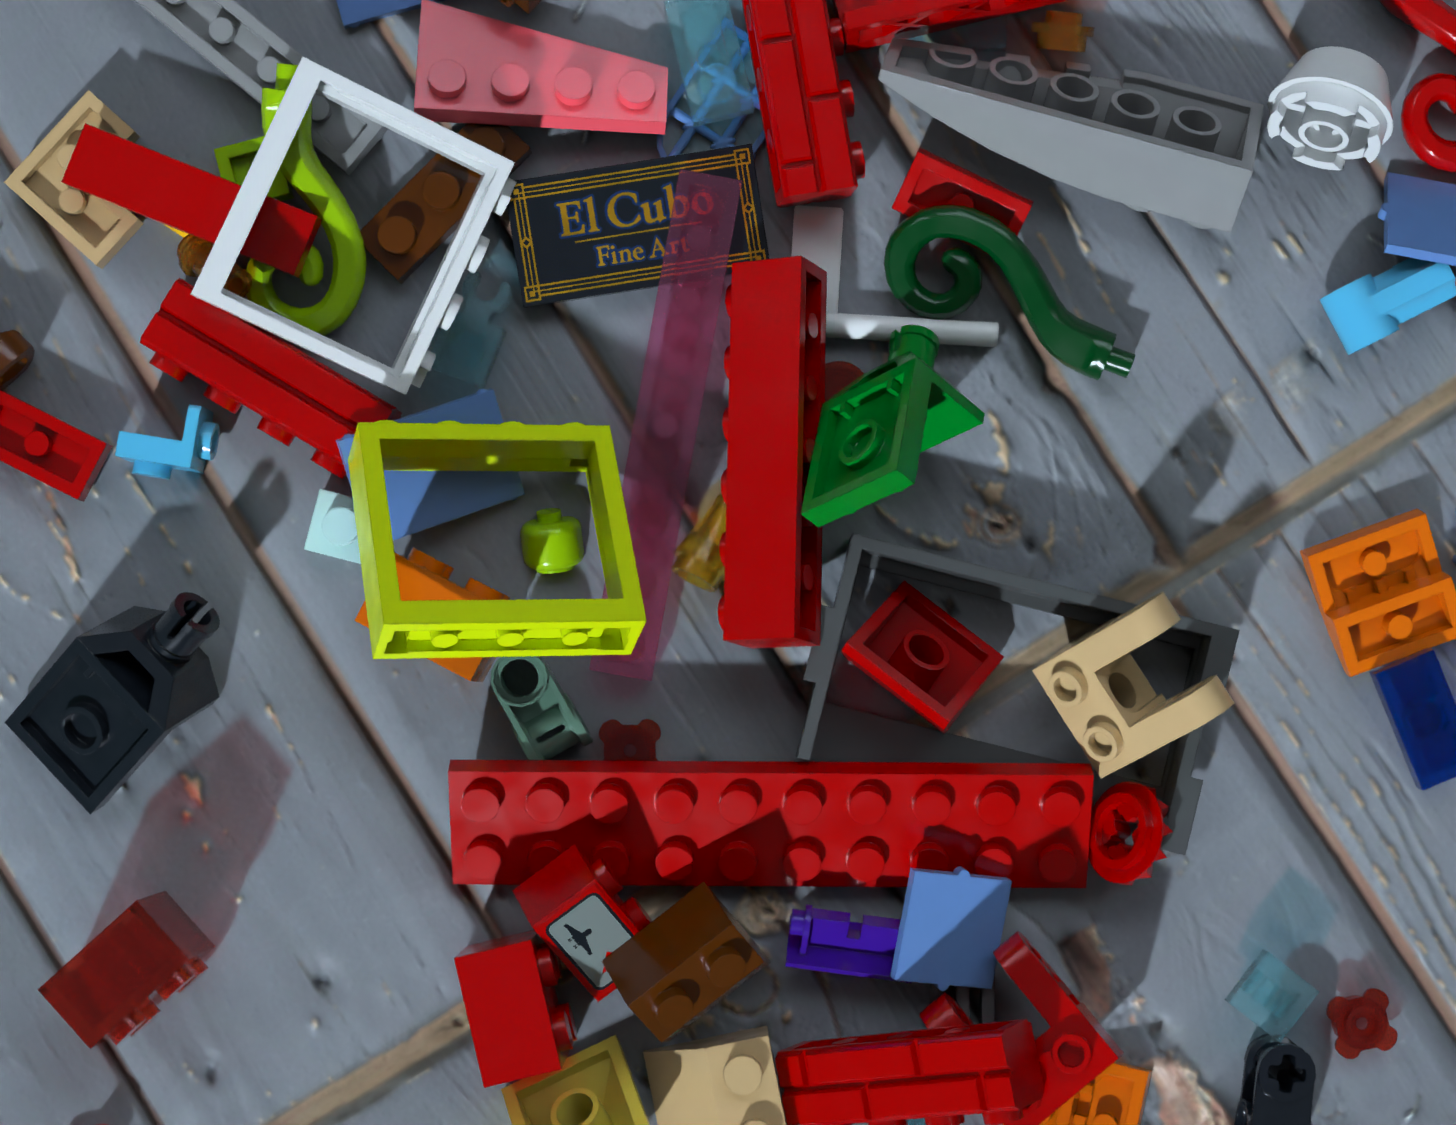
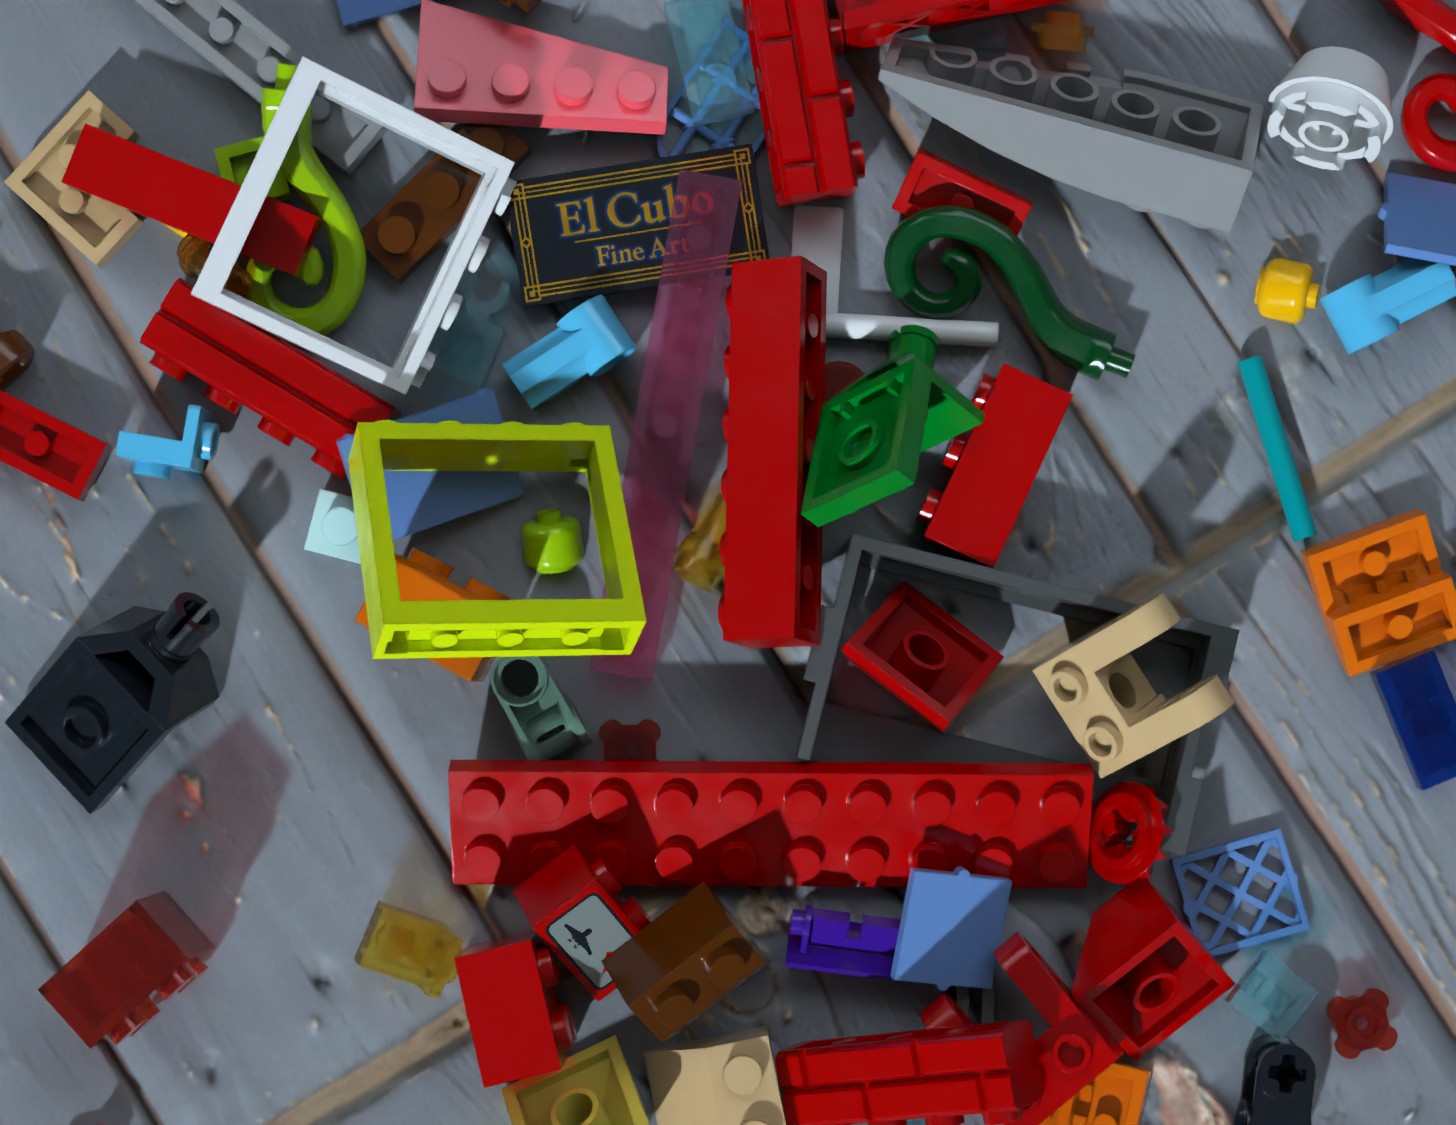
none -> clear yellow bracket [354,900,462,999]
none -> medium azure piece [502,295,637,411]
none -> red brick [915,363,1073,568]
none -> red slope [1070,878,1235,1062]
none -> medium blue window [1170,827,1311,956]
none -> teal bar [1237,355,1318,542]
none -> yellow piece [1254,258,1321,324]

